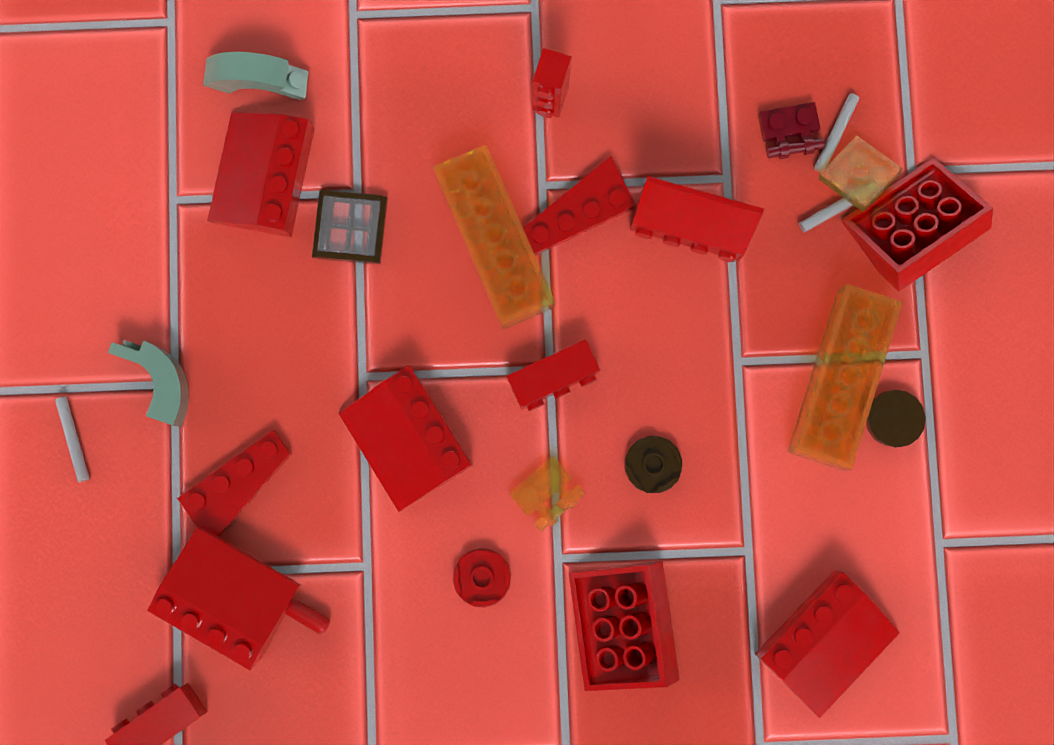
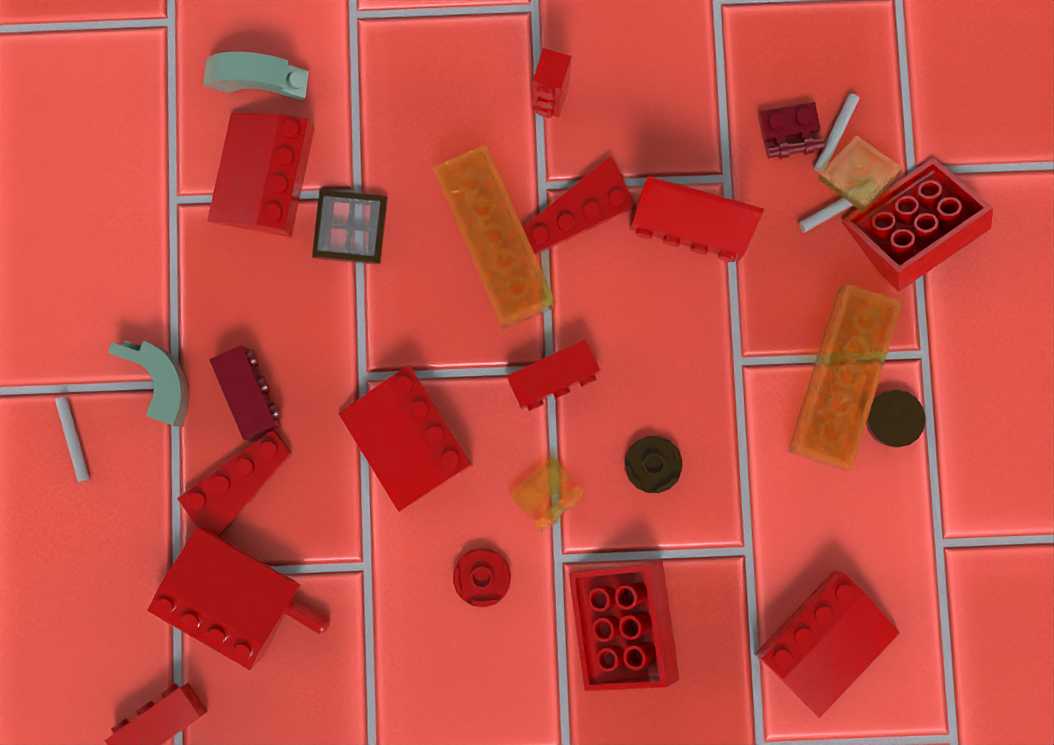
none -> dark red brick [209,345,282,441]

